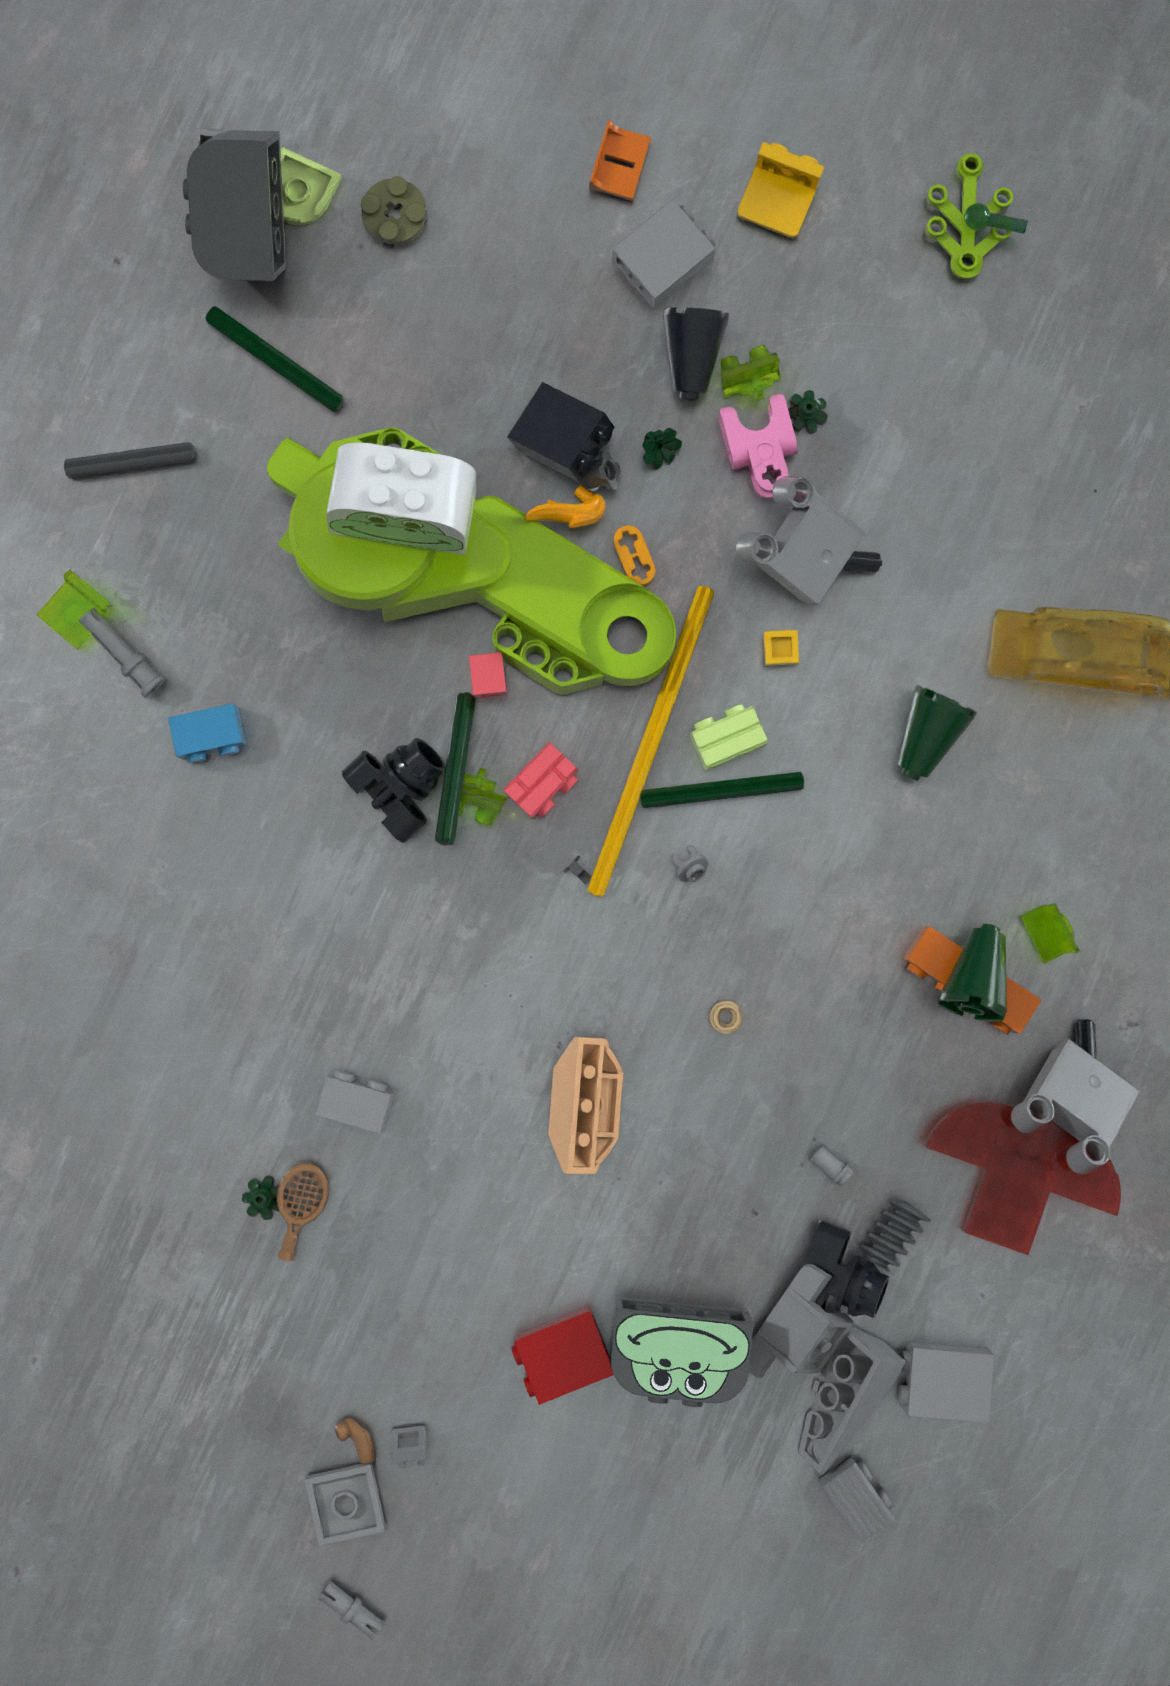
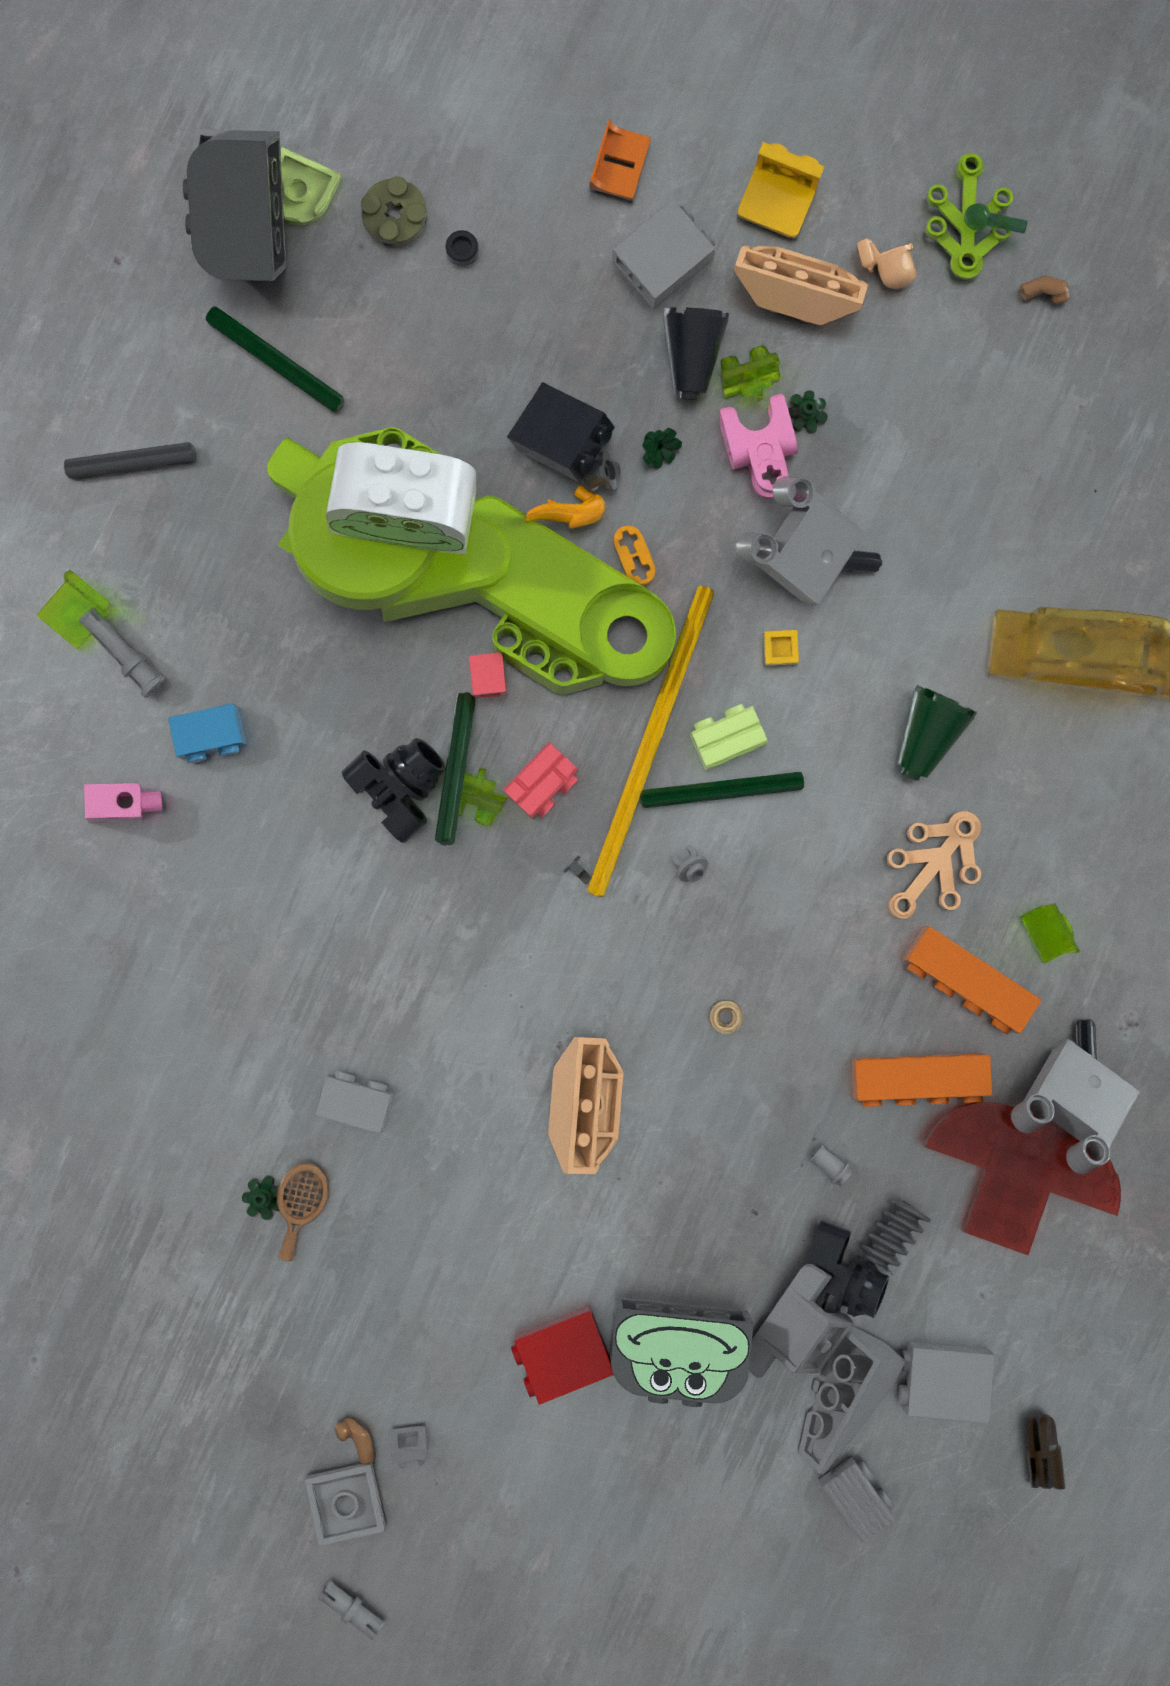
dark green cone [938,924,1007,1022] -> none
none -> bright pink torso [84,783,162,823]
none -> black tile [445,230,479,266]
none -> light nougat wedge [734,245,868,326]
none -> orange brick [851,1053,992,1107]
none -> light nougat piece [856,238,917,289]
none -> light nougat plant [887,811,981,919]
none -> medium nougat arm [1019,275,1070,304]
none -> dark brown arm [1027,1414,1065,1490]

